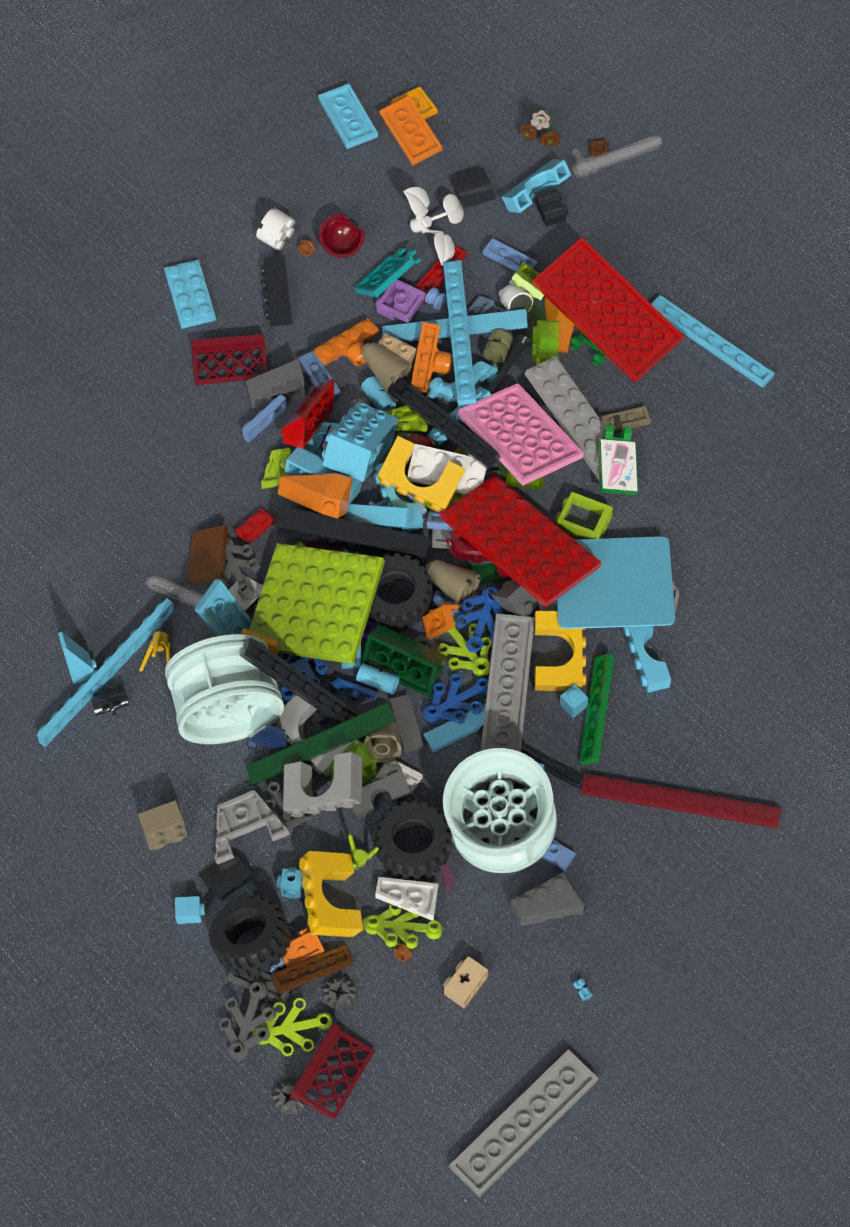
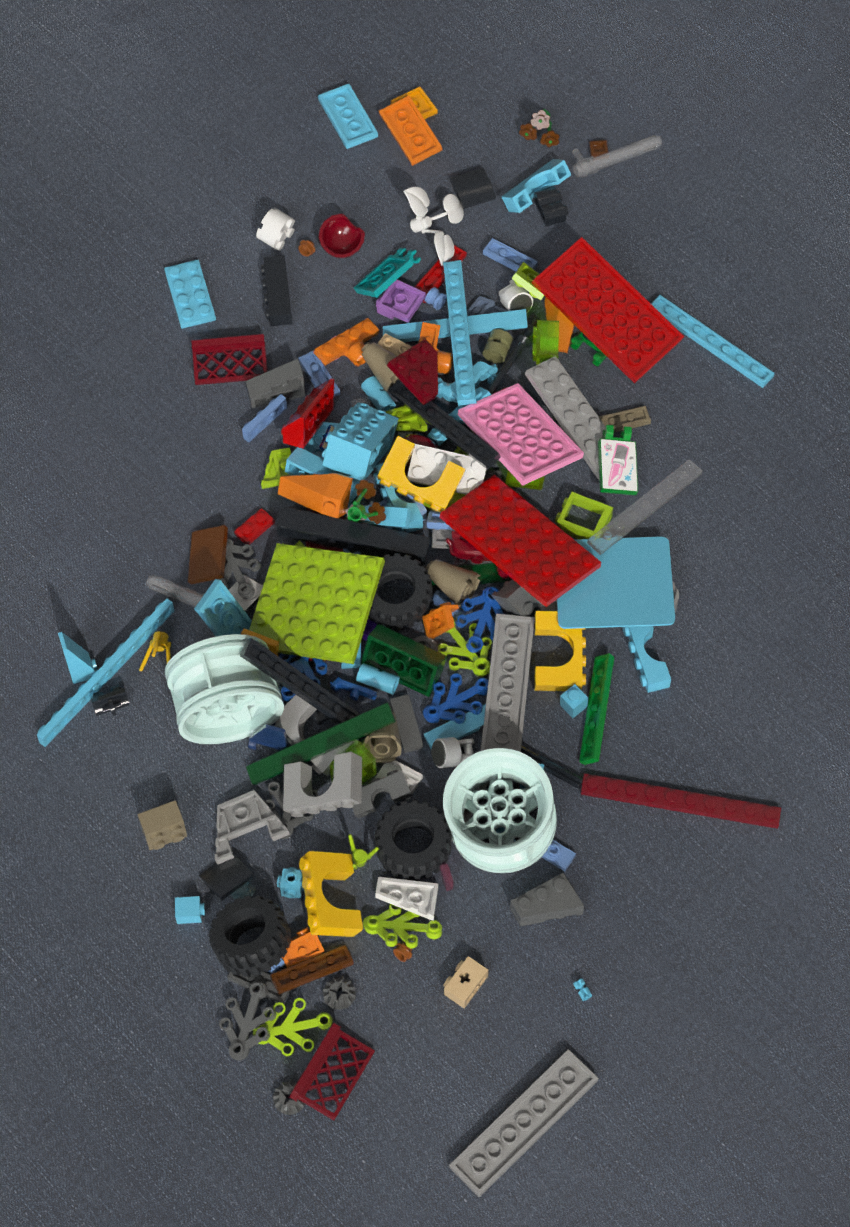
none -> plant [346,479,386,524]
none -> dark red plate [387,339,438,405]
none -> white piece [431,737,474,768]
none -> clear tile [587,459,703,555]

